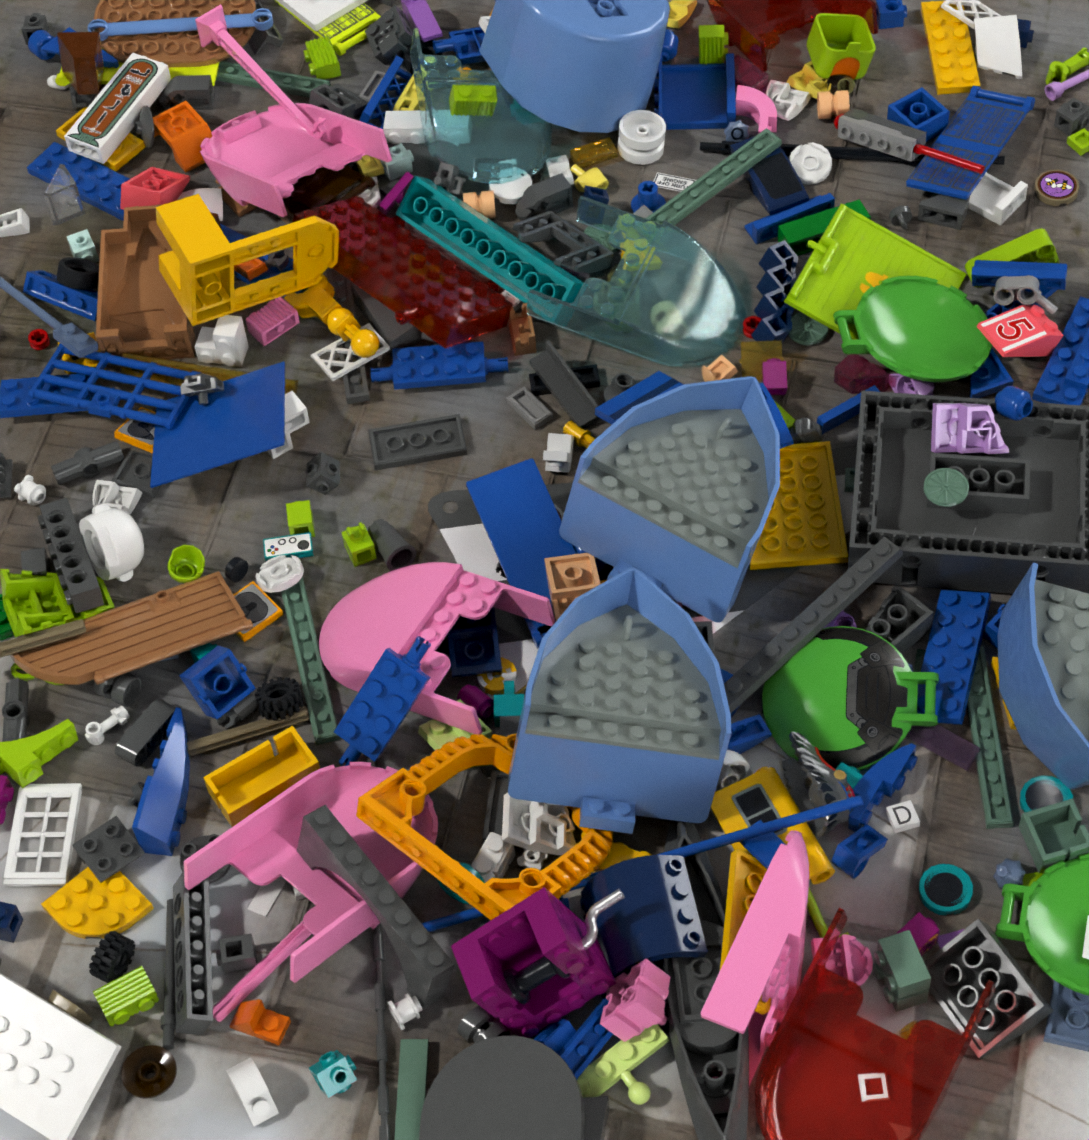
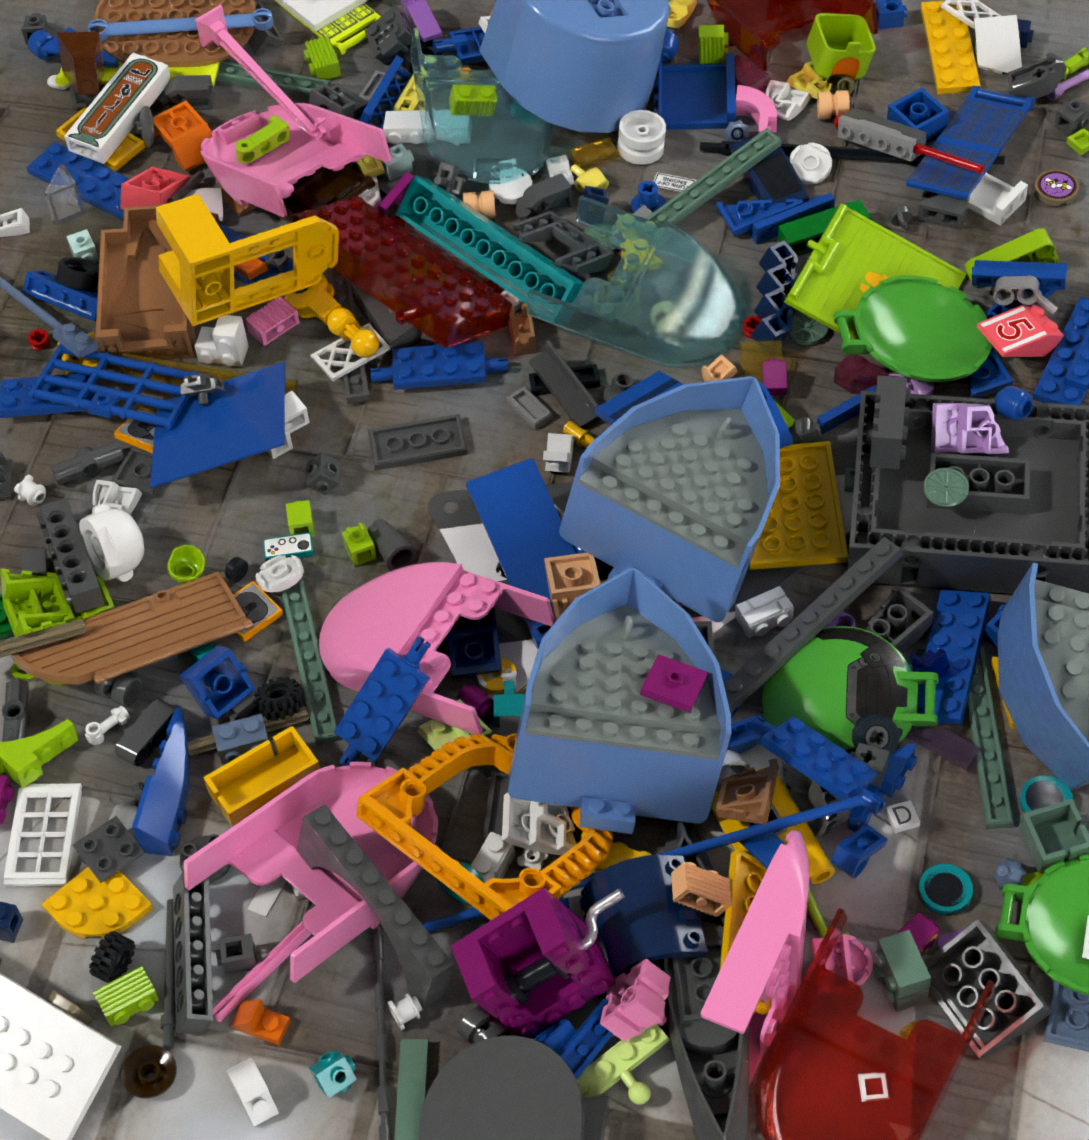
none -> dark grey bar [167,171,205,203]
none -> sand blue bracket [212,714,268,764]
none -> lime leg [235,115,290,164]
none -> magenta plate [640,654,708,713]
none -> light nougat brick [671,862,732,917]
none -> blue wing [716,199,804,237]
none -> medium nougat wing [716,758,779,824]
none -> white brick [735,586,794,638]
none -> blue plate [749,715,886,815]
none -> dark grey brick [850,743,890,787]
none -> black bush [852,713,899,756]
none -> dark grey wedge [869,376,911,469]
none -> clear blue panel [909,649,950,678]
none -> dark grey piece [1008,52,1067,106]

